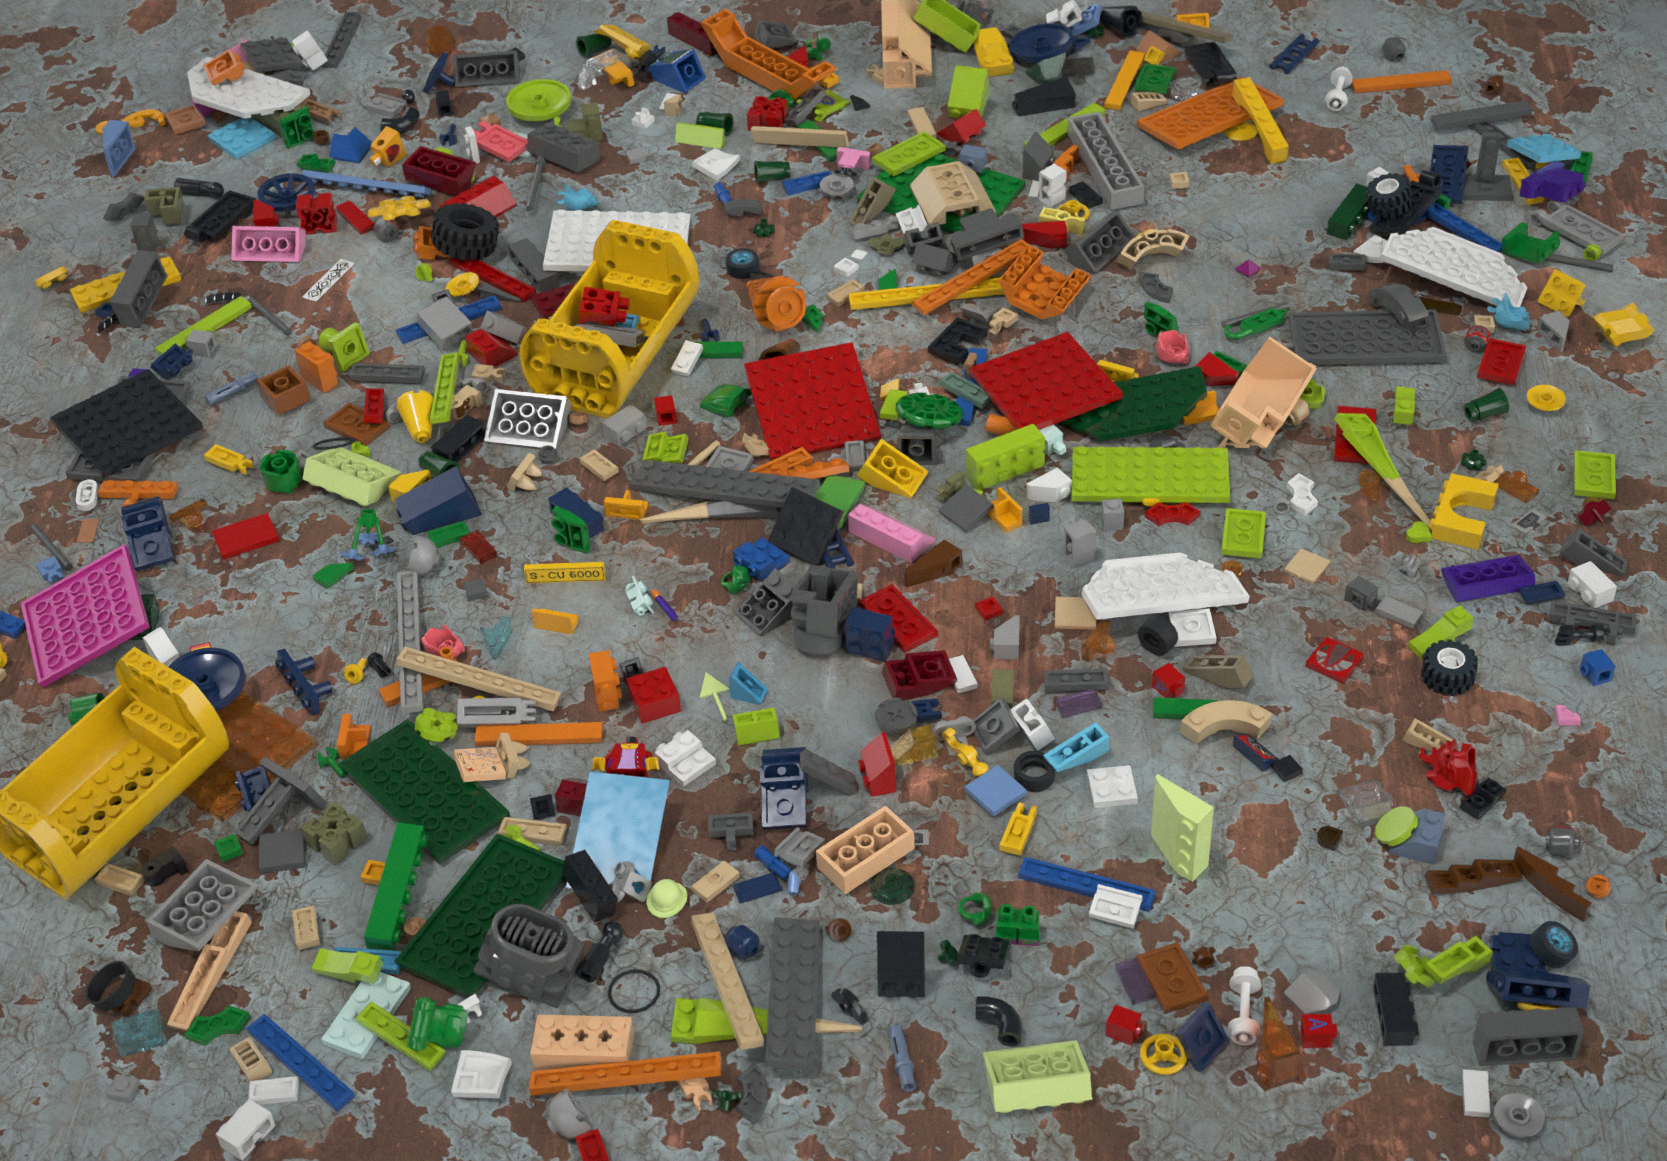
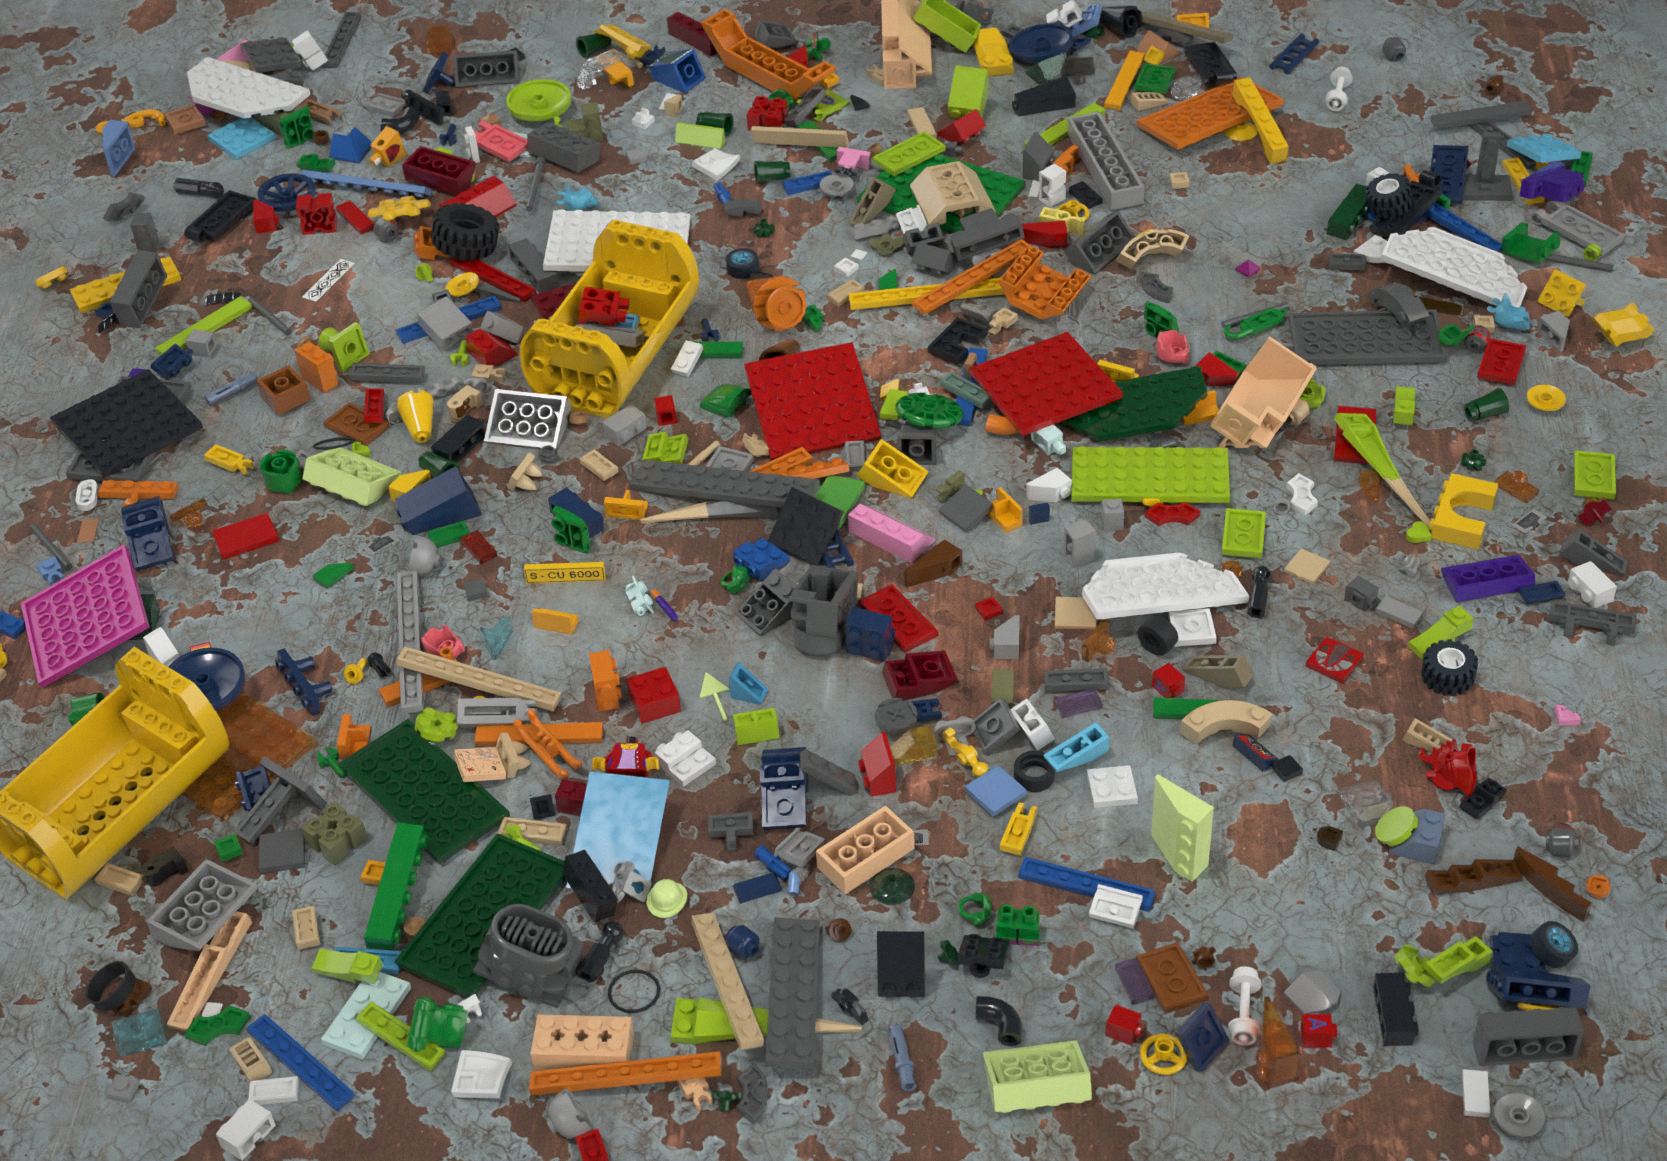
olive brick [144,187,184,225] -> none
orange plate [203,49,246,86] -> none
bright pink slope [231,226,306,262] -> none
plant [340,509,396,561] -> none
lime tile [430,352,460,424] -> none
black slope [619,657,644,683] -> none
black piece [628,50,662,82] -> none
tan plate [691,861,740,903] -> none
white tile [949,655,978,694] -> none
sand blue head [958,144,988,173] -> none
lime piece [966,424,1045,490] -> none
orange tile [1351,70,1452,93] -> none
tan plate [1474,464,1504,482] -> none
black hinge [1554,625,1604,646] -> none
blue brick [1580,649,1616,686] -> none
none -> white sticker [201,1002,223,1017]
none -> black tile [407,92,445,125]
none -> orange piece [513,709,582,780]
none -> black piece [1247,566,1272,619]
none -> green bracket [1437,324,1475,346]

